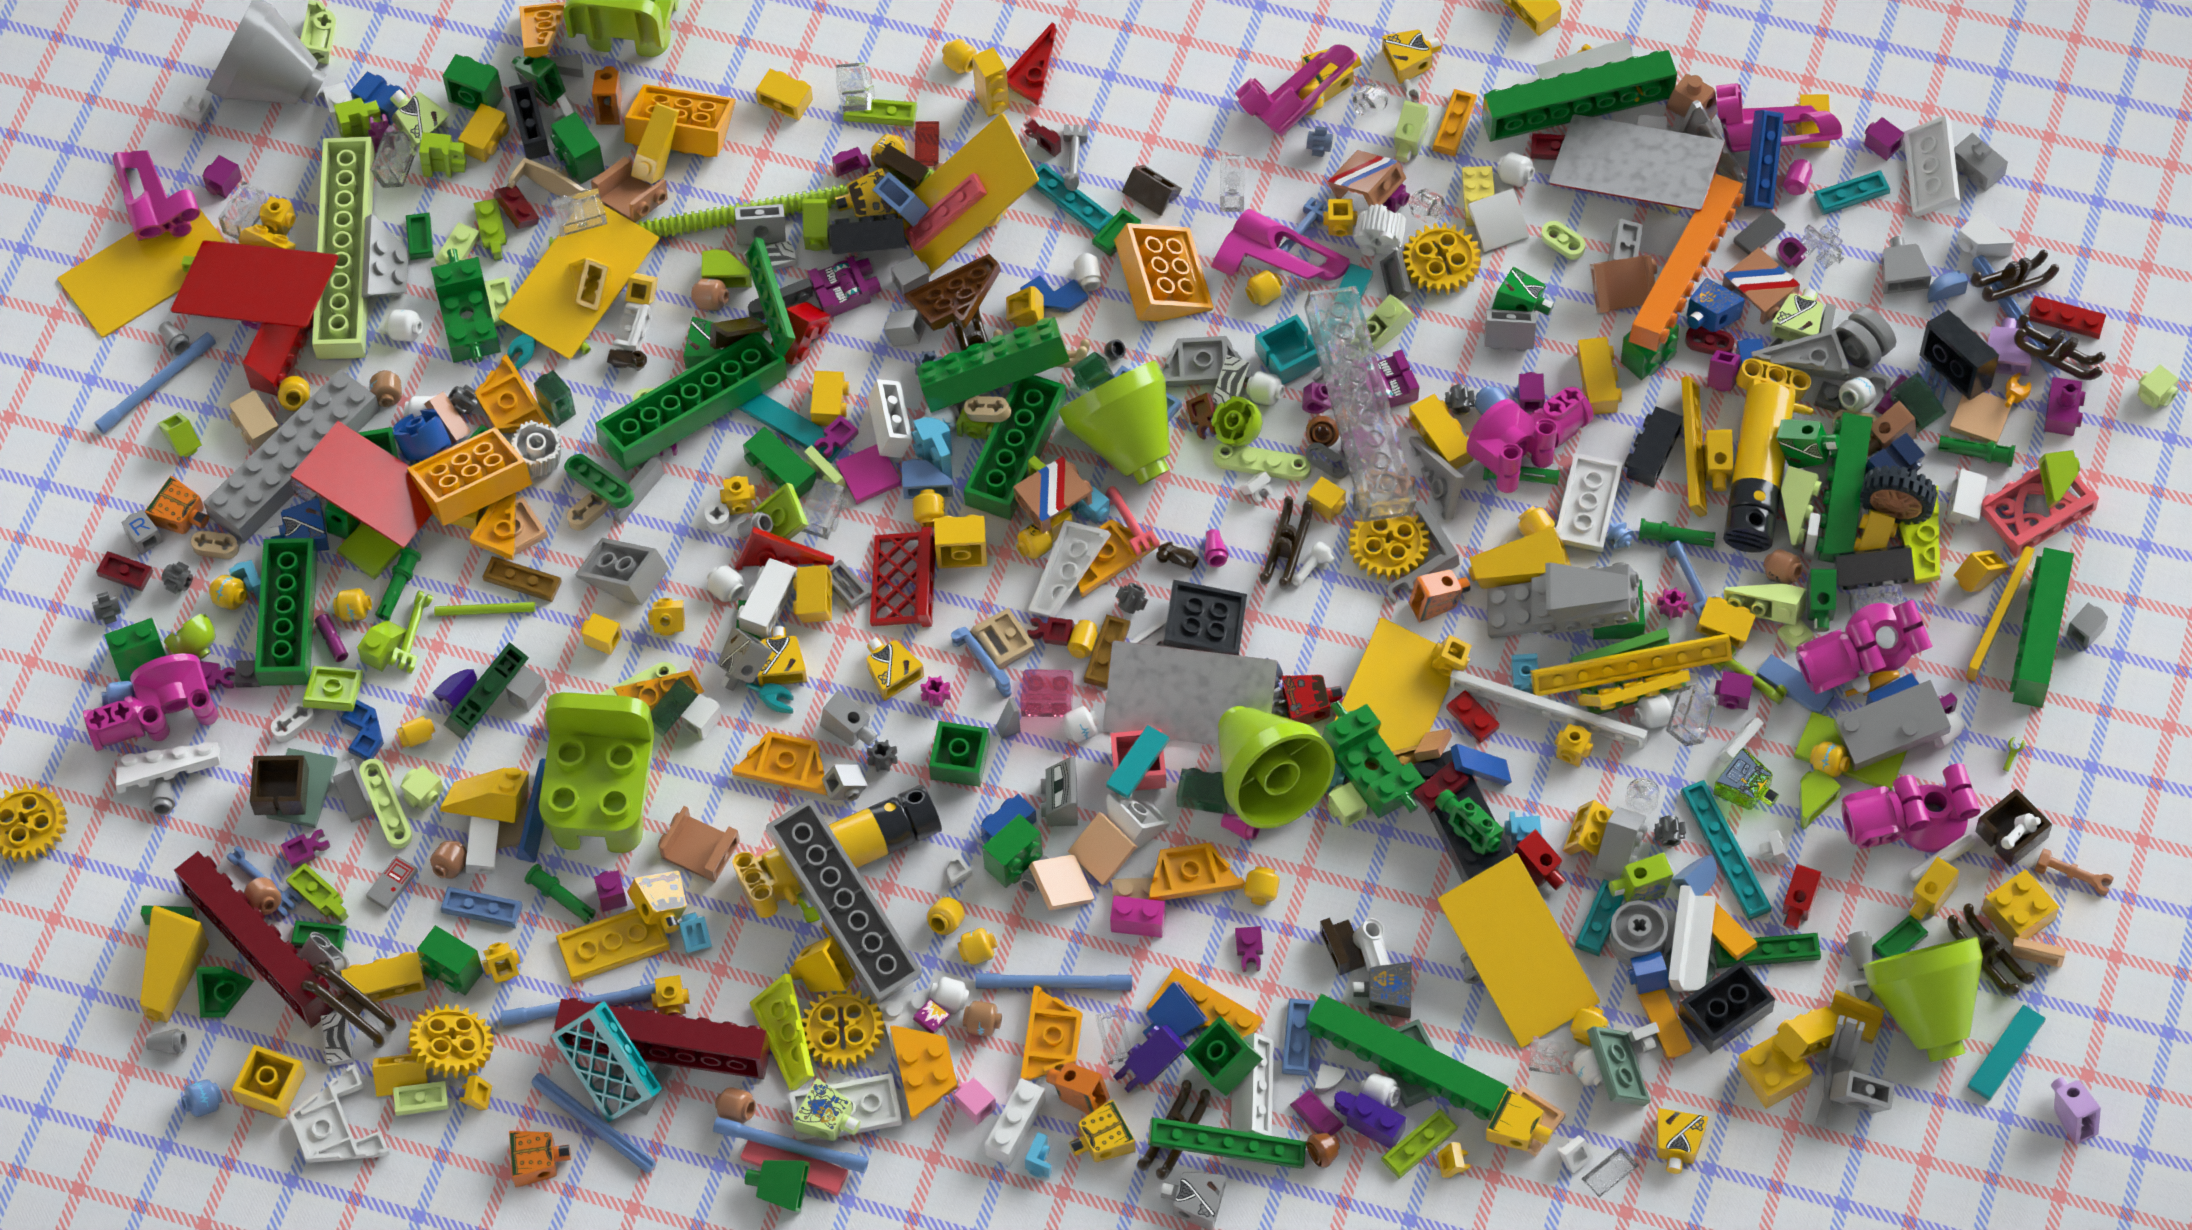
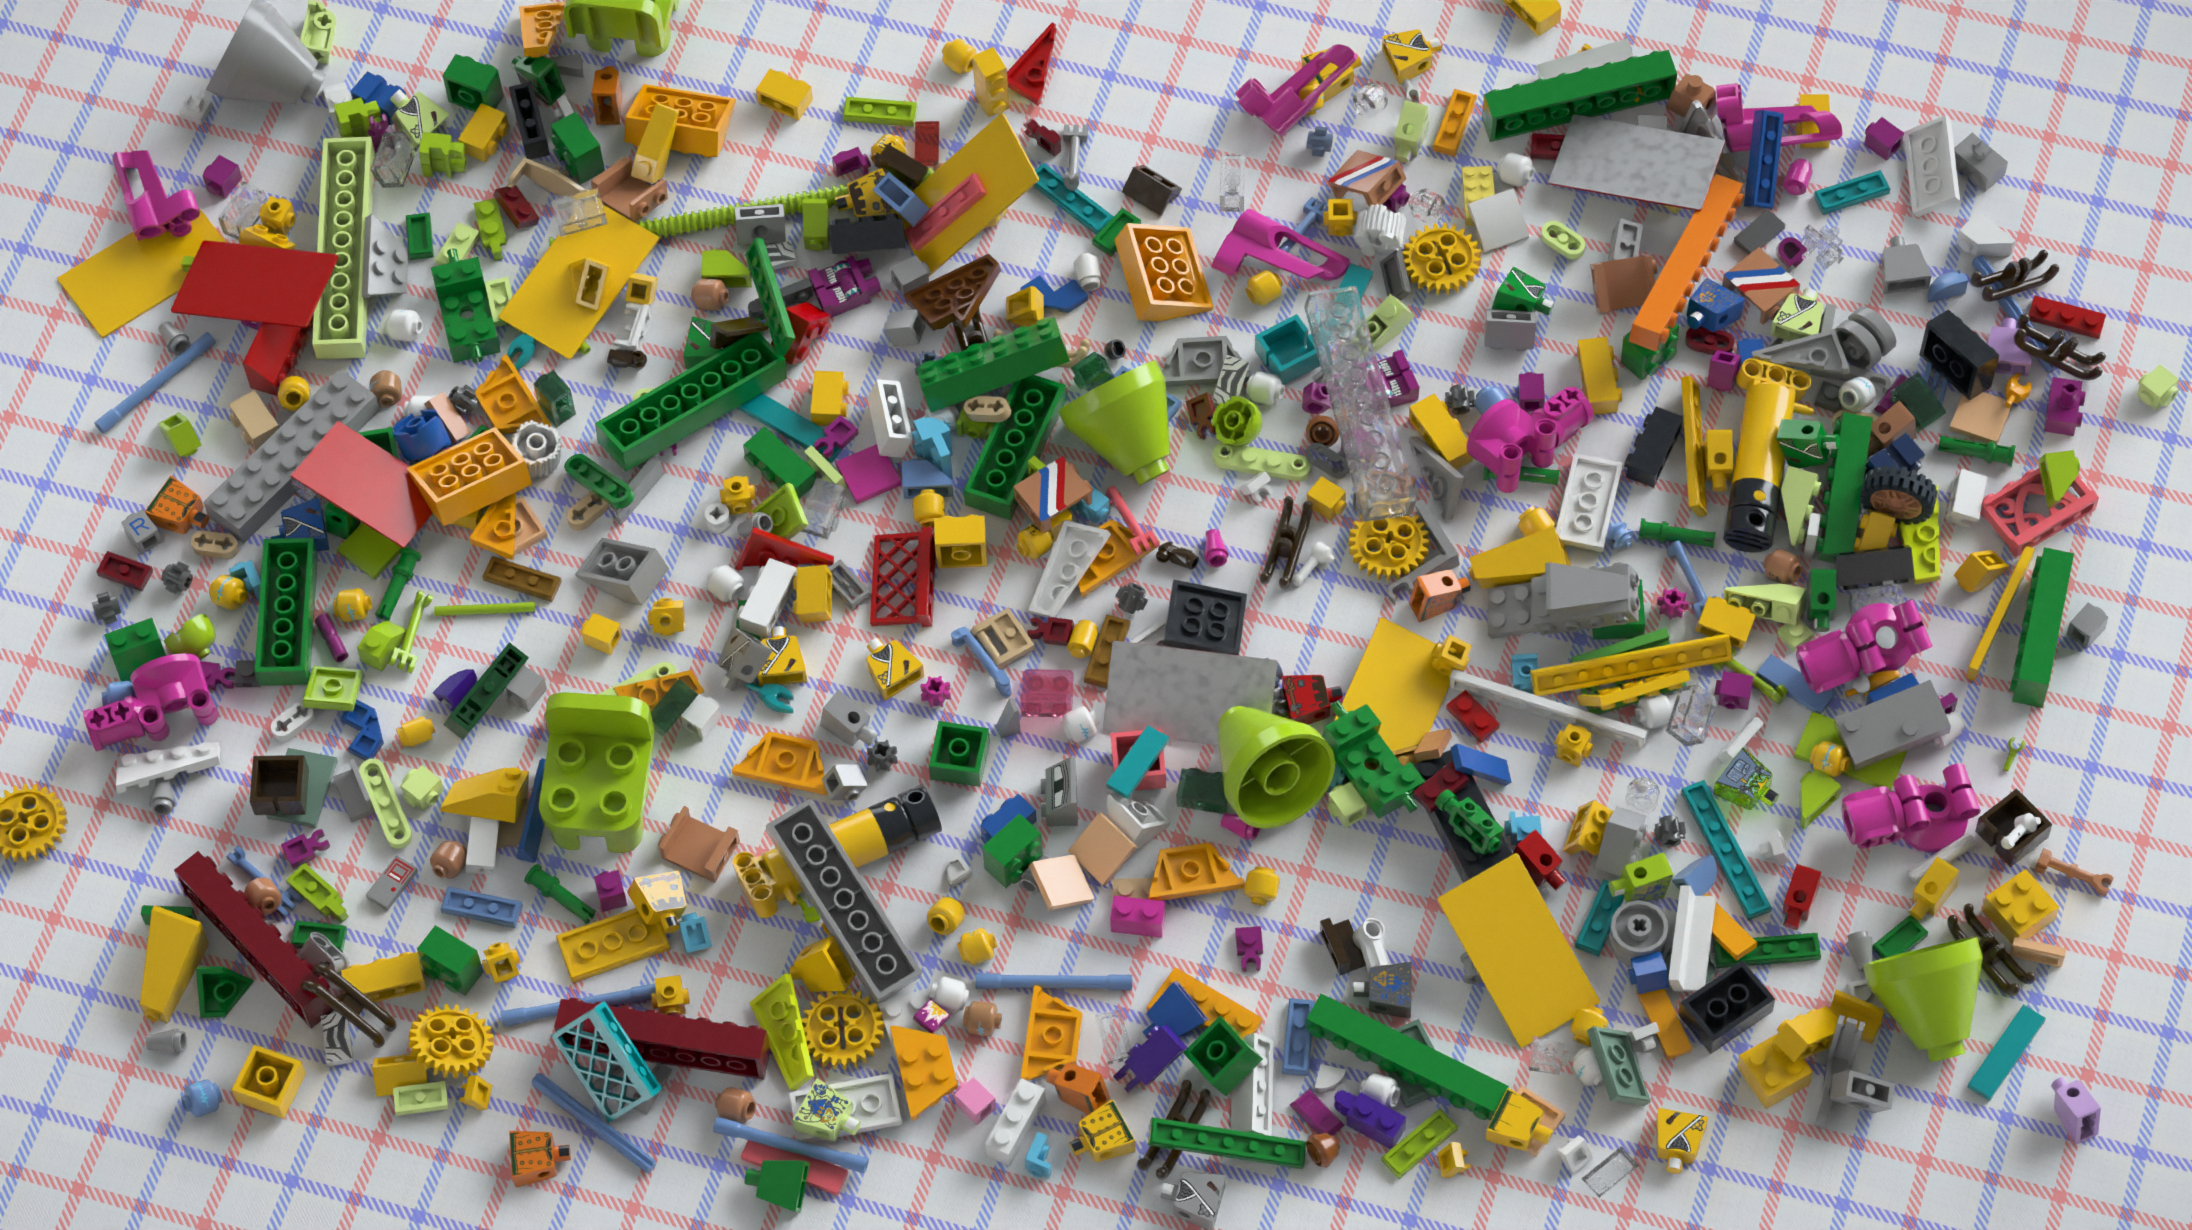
white wing [288,1064,390,1163] -> none
clear brick [836,62,875,112] -> none

